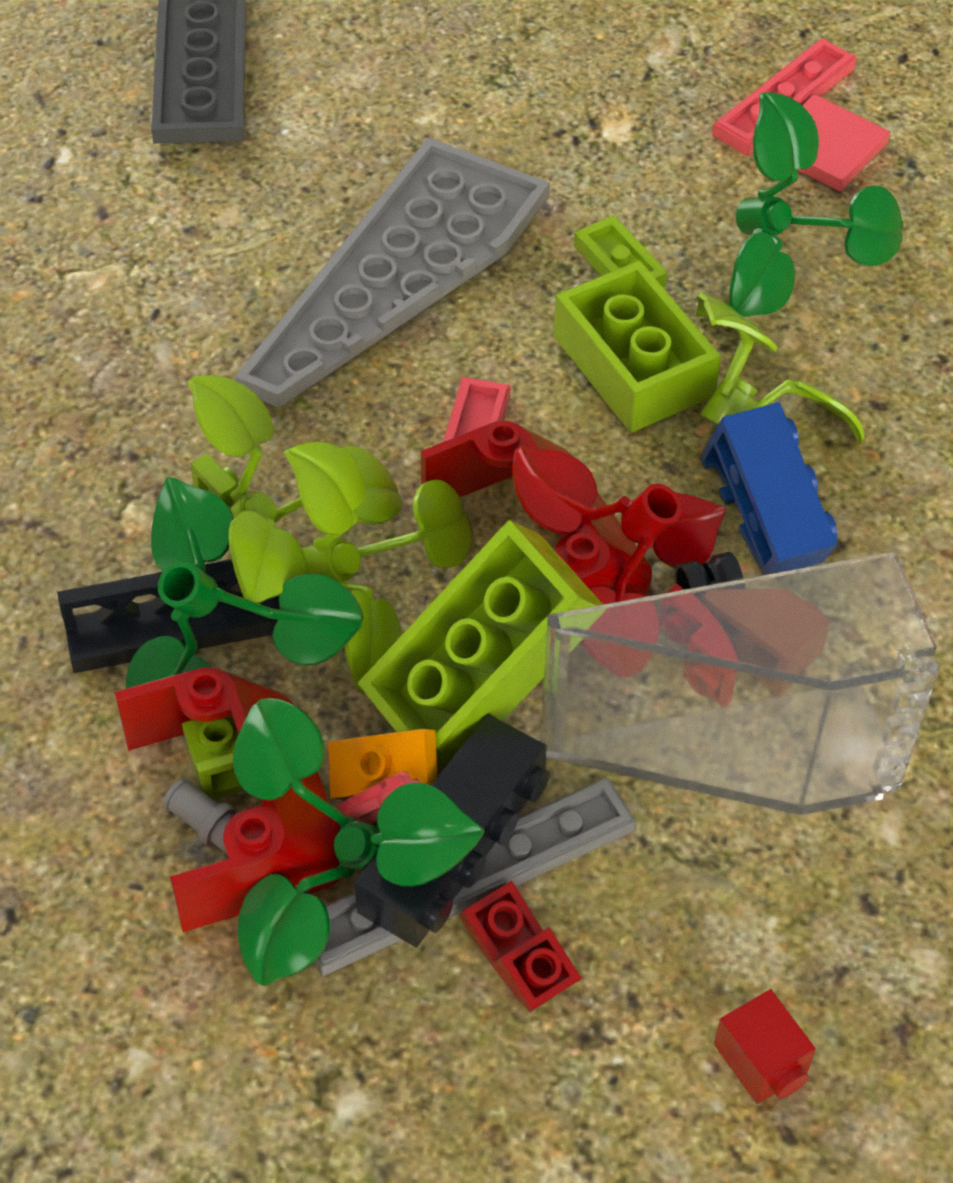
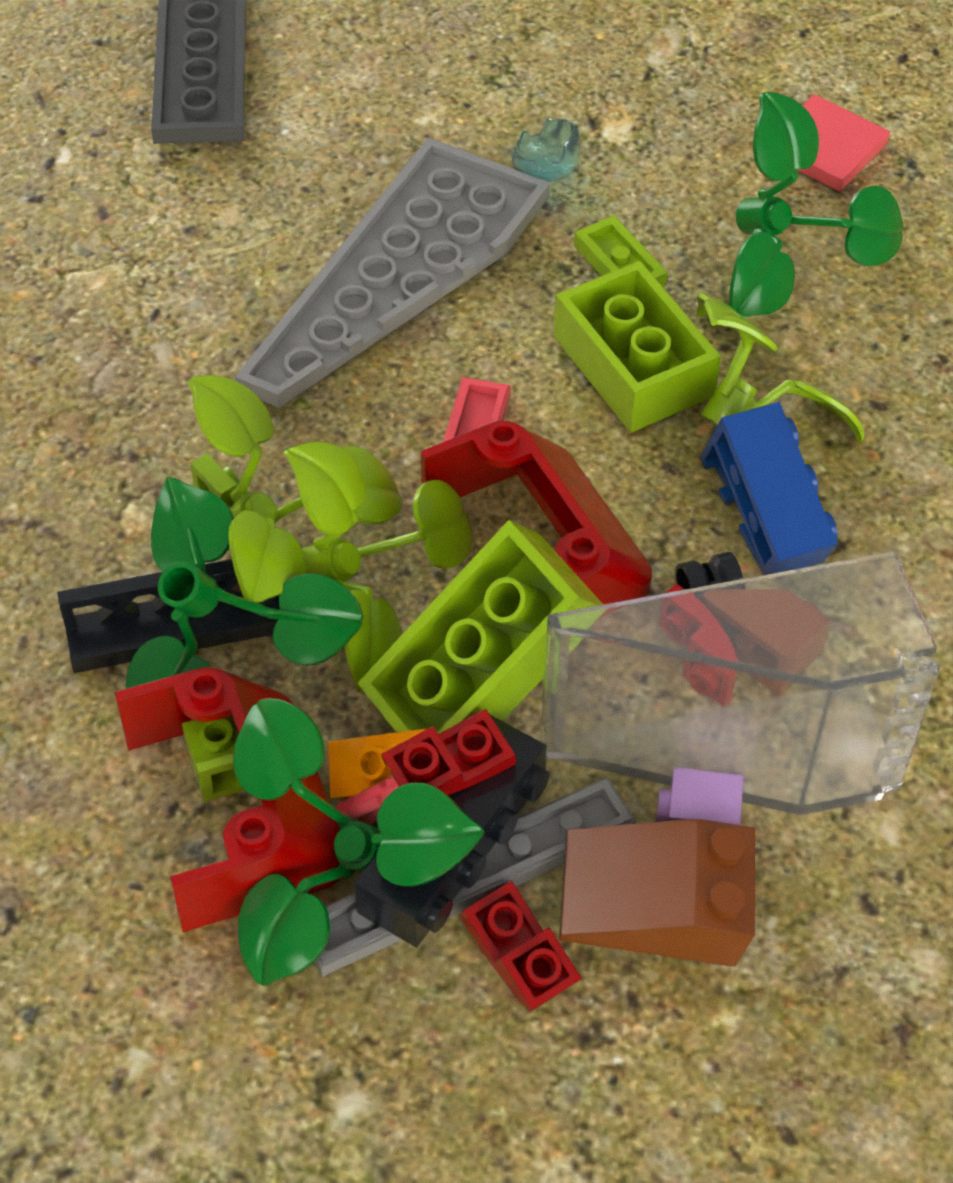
light grey pin [163,778,238,854] -> none
red plant [512,445,726,674] -> none
coral tile [712,38,857,156] -> none
red brick [714,989,816,1104] -> none
none -> red slope [381,709,516,795]
none -> clear light blue hair [511,118,580,183]
none -> dark orange slope [559,819,755,967]
none -> lavender brick [656,767,744,825]

